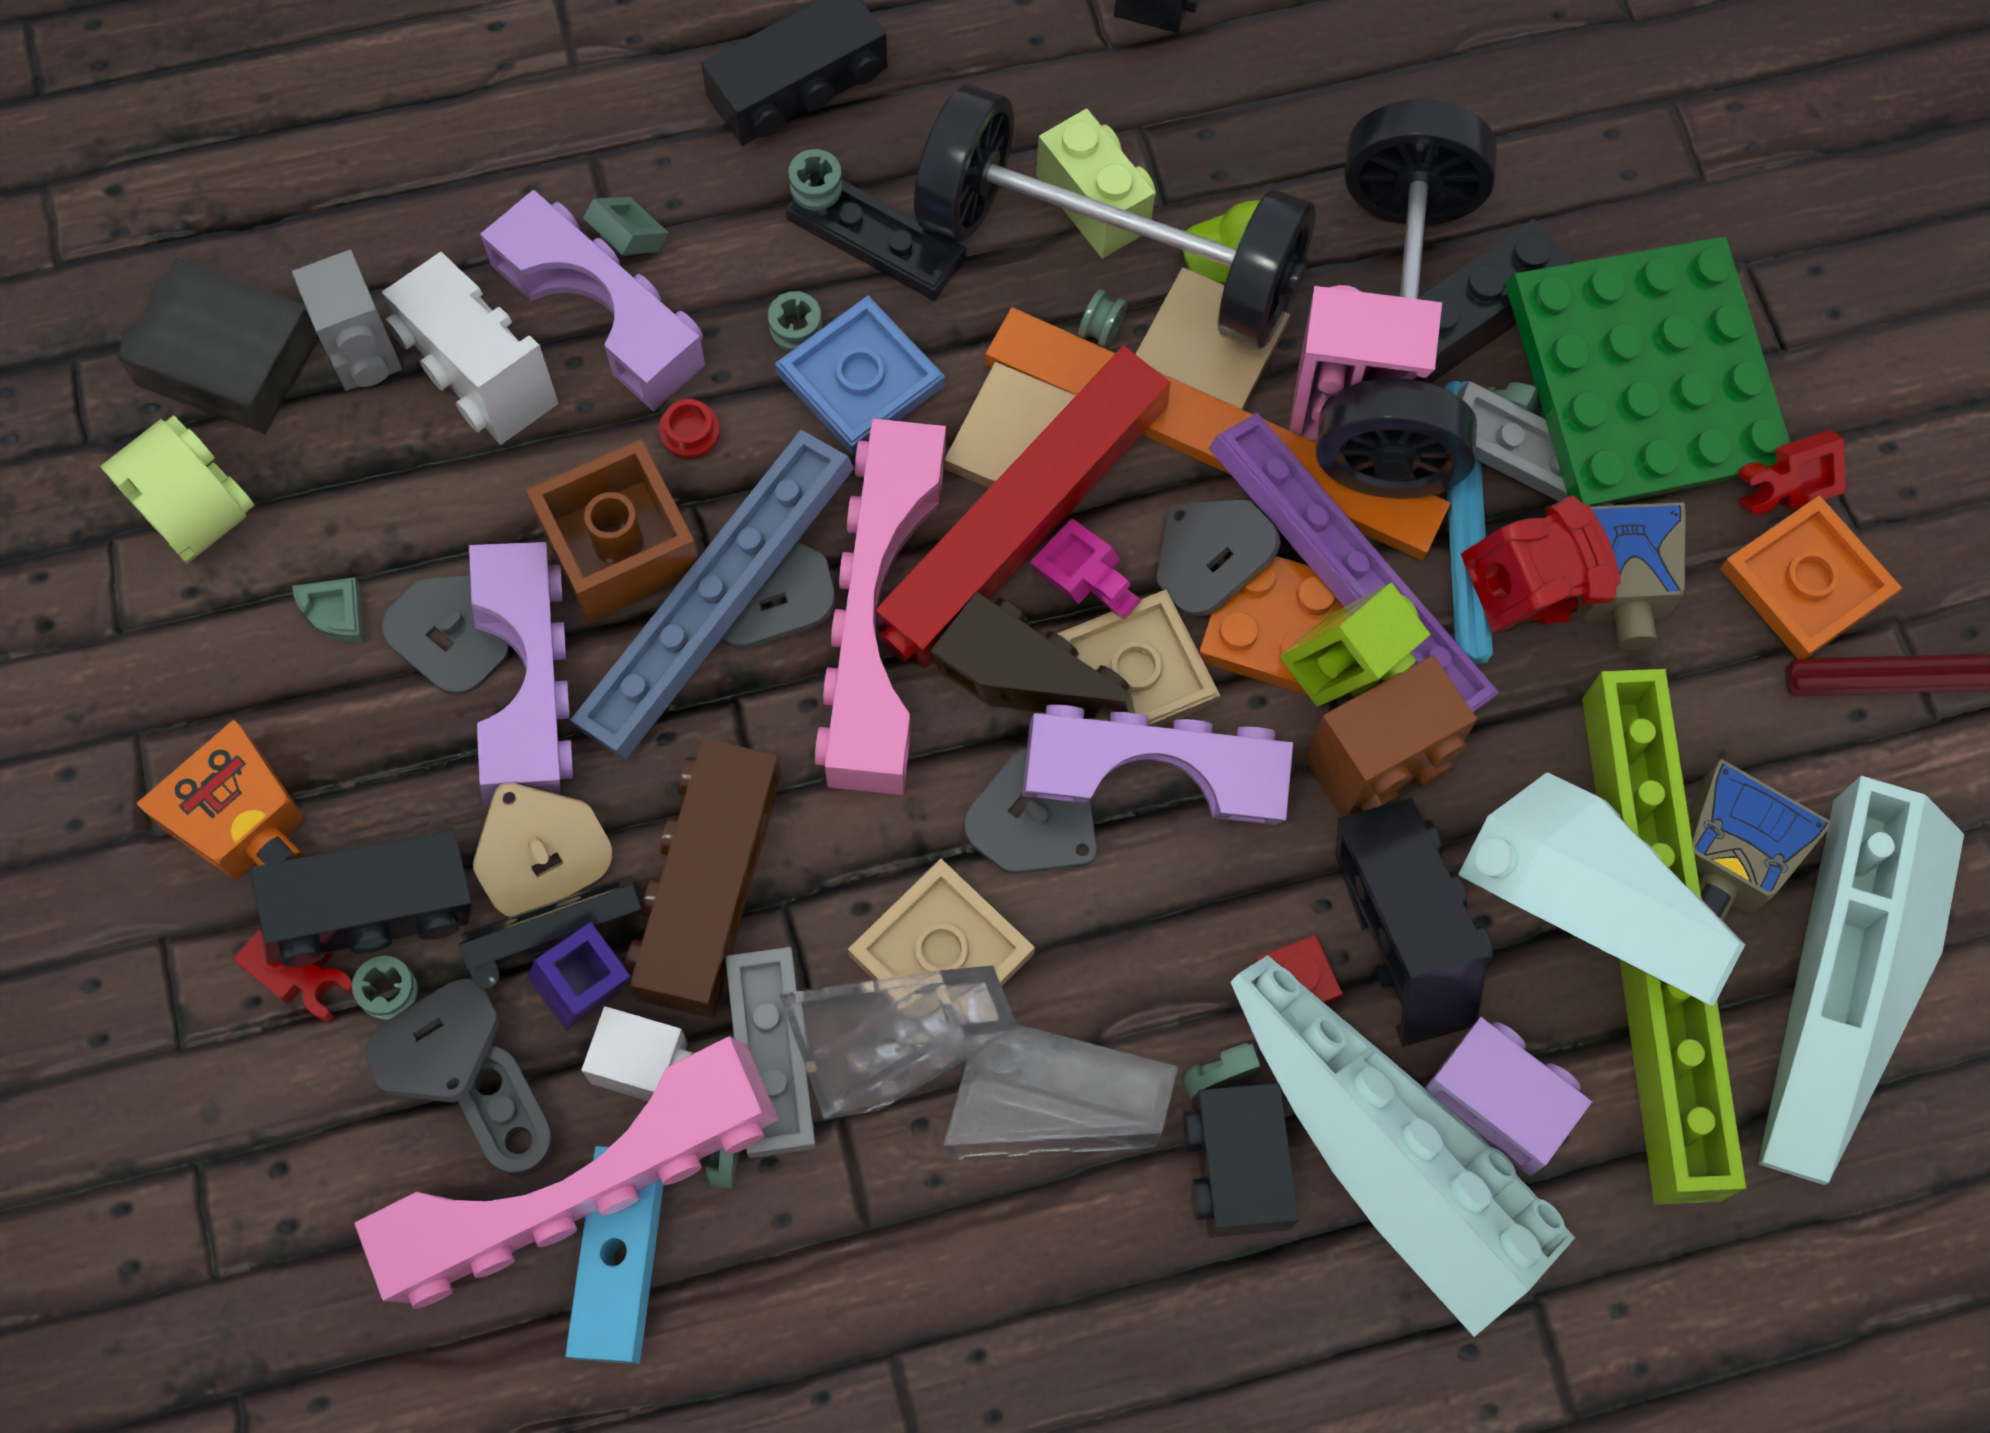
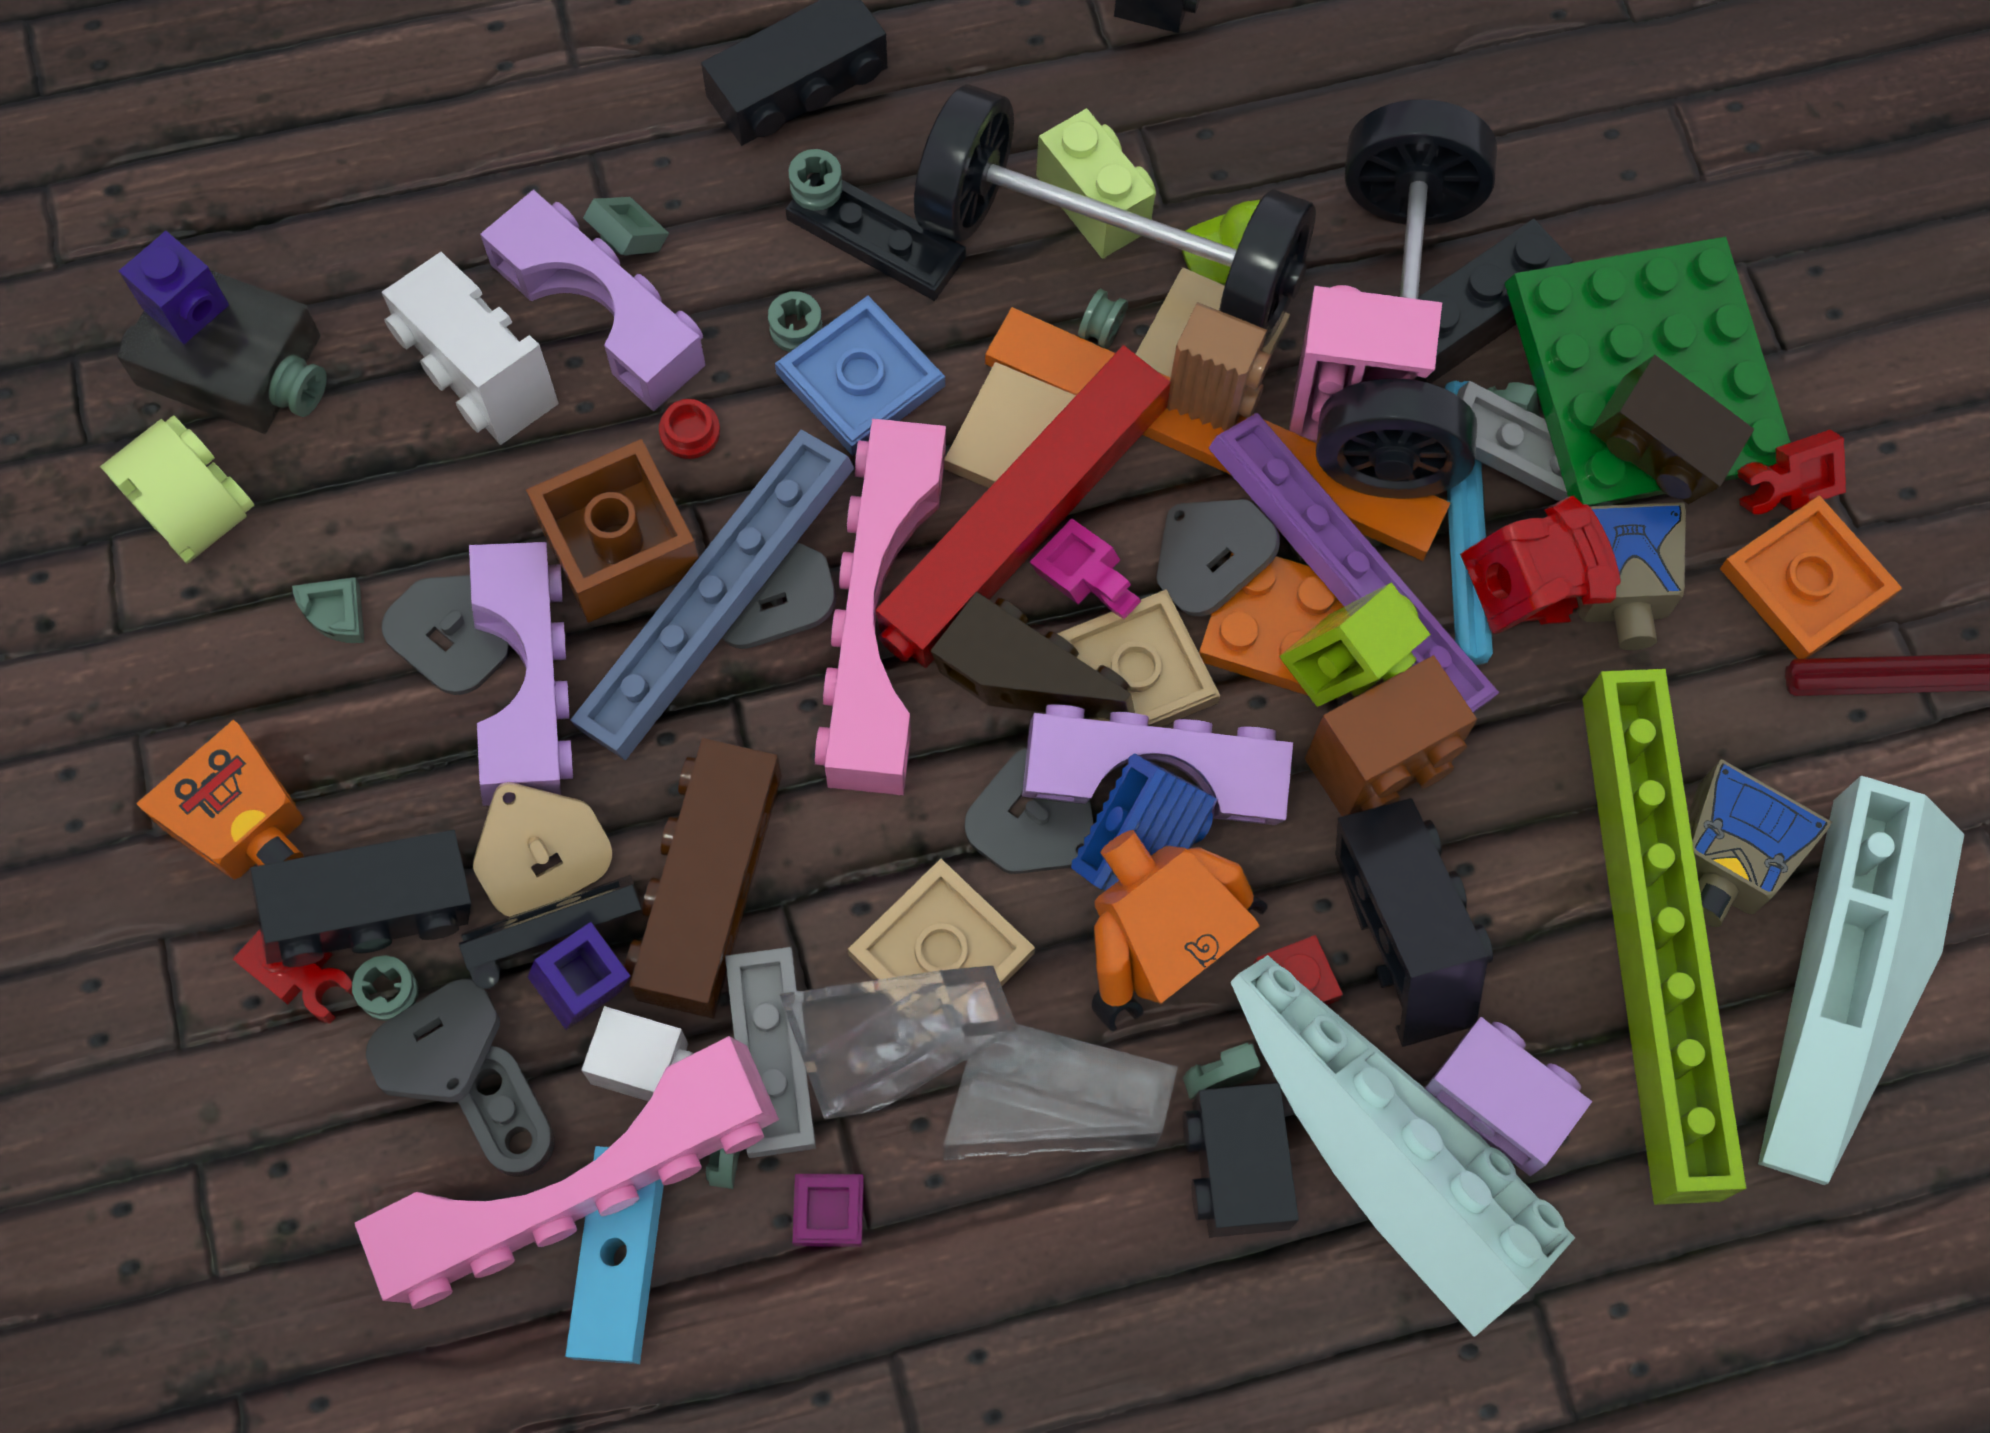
light grey brick [292,249,403,391] -> none
light aqua wedge [1458,772,1745,1006] -> none
none -> dark purple brick [119,231,229,345]
none -> sand green bush [269,355,327,417]
none -> magenta tile [792,1174,864,1247]
none -> blue brick [1071,753,1218,891]
none -> orange torso [1092,830,1268,1032]
none -> medium nougat brick [1167,302,1272,431]
none -> dark brown brick [1590,355,1754,505]

